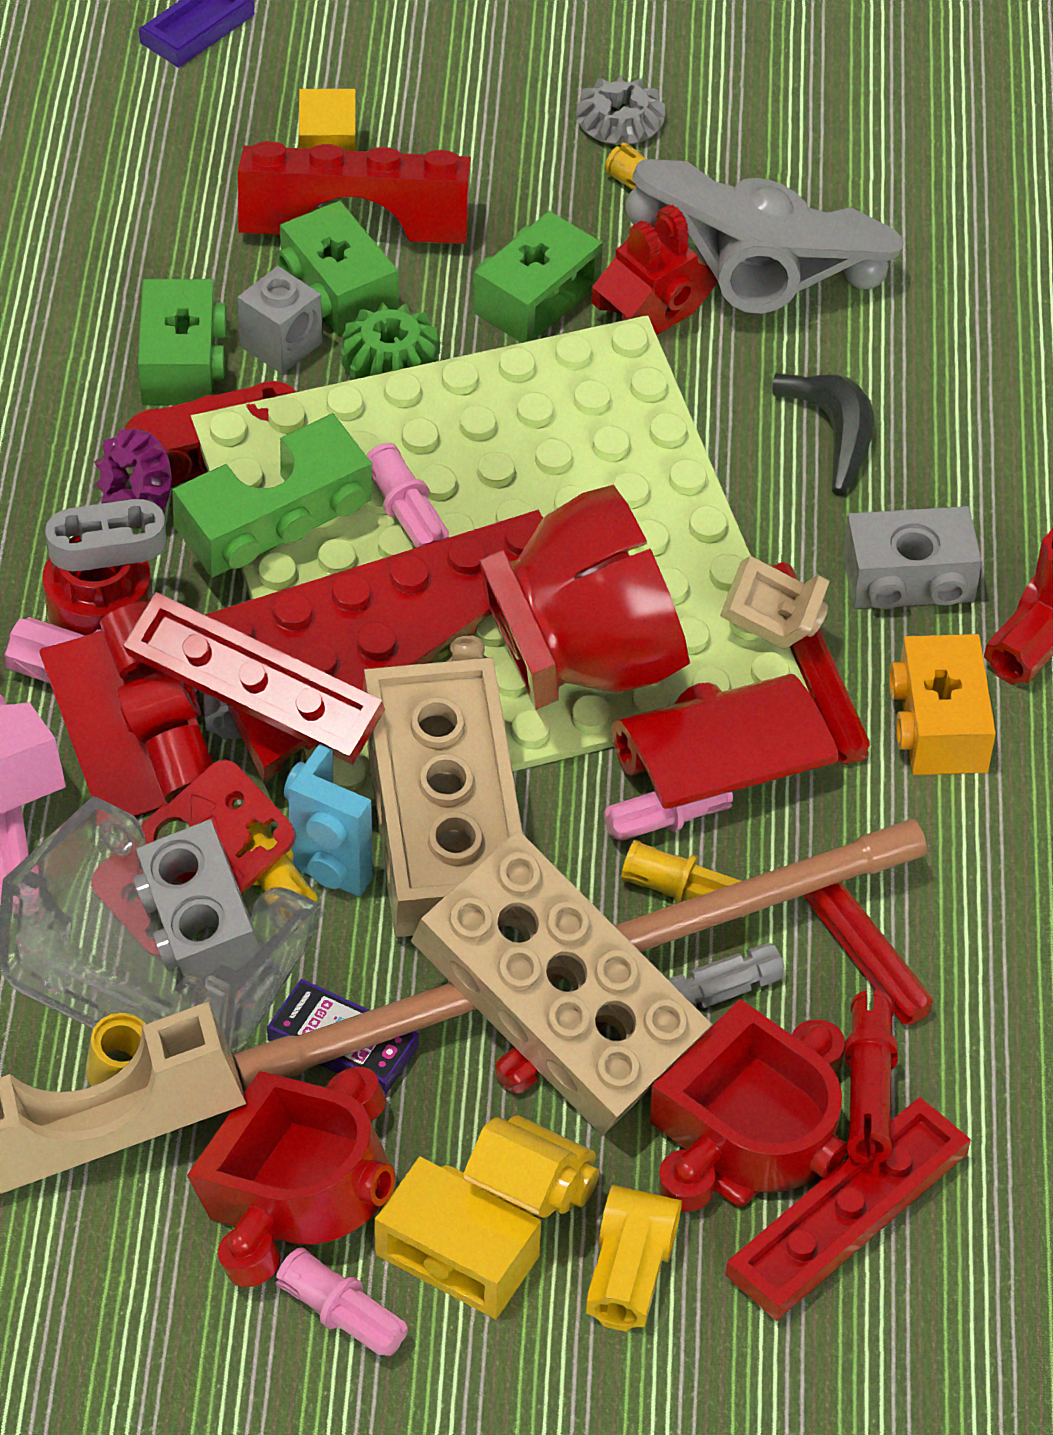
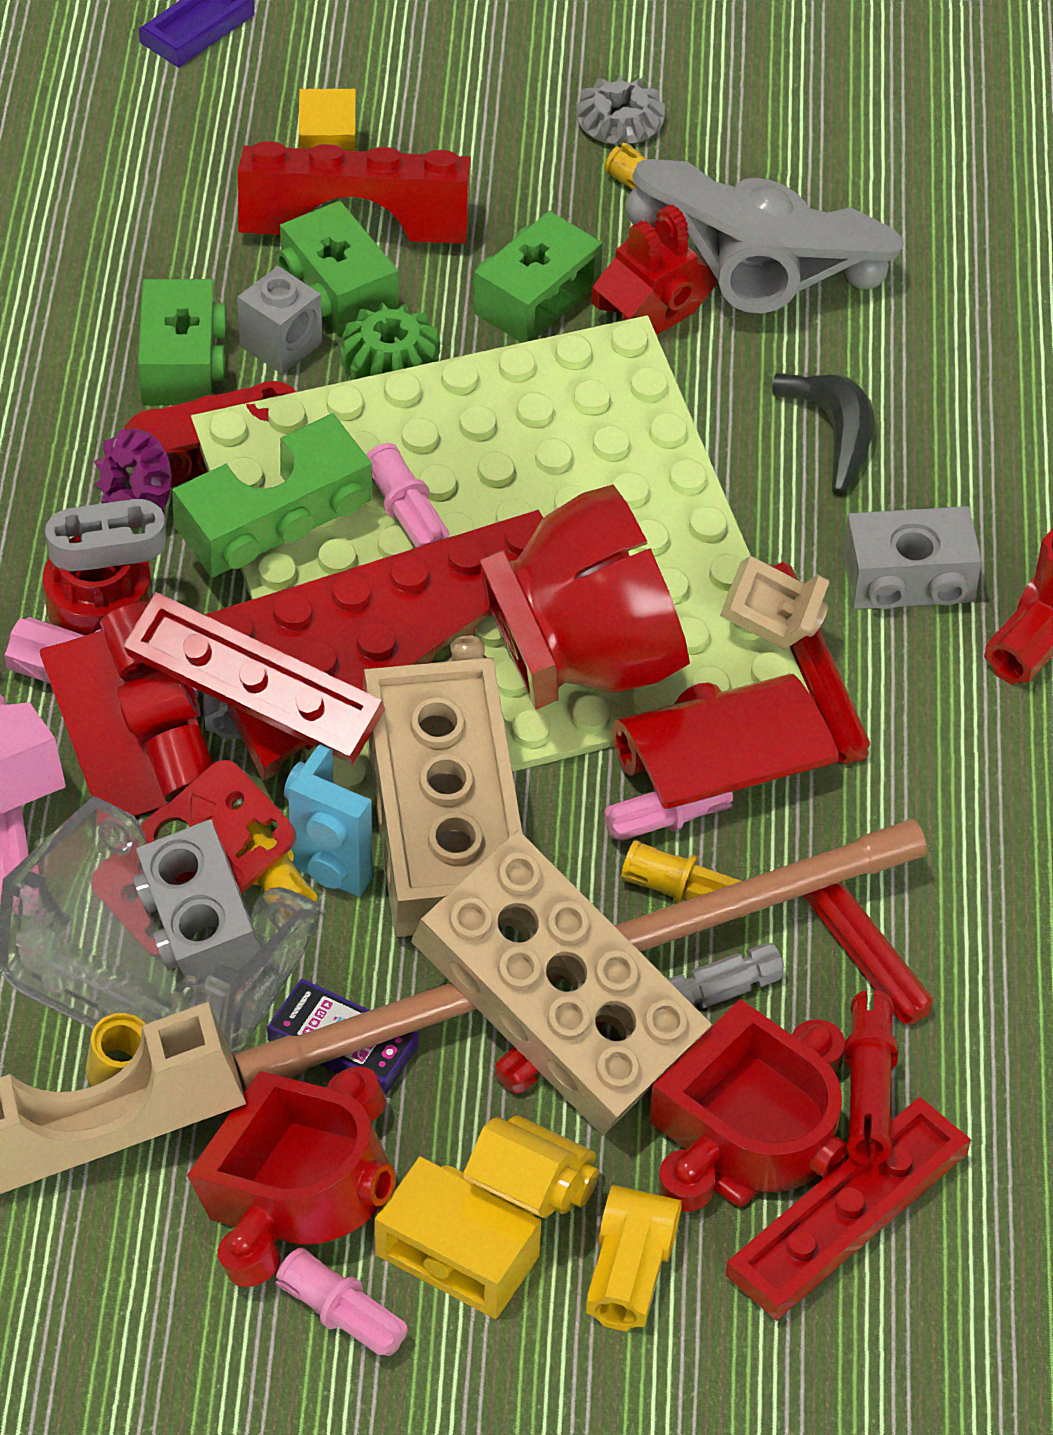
light orange brick [889,634,996,775] -> none

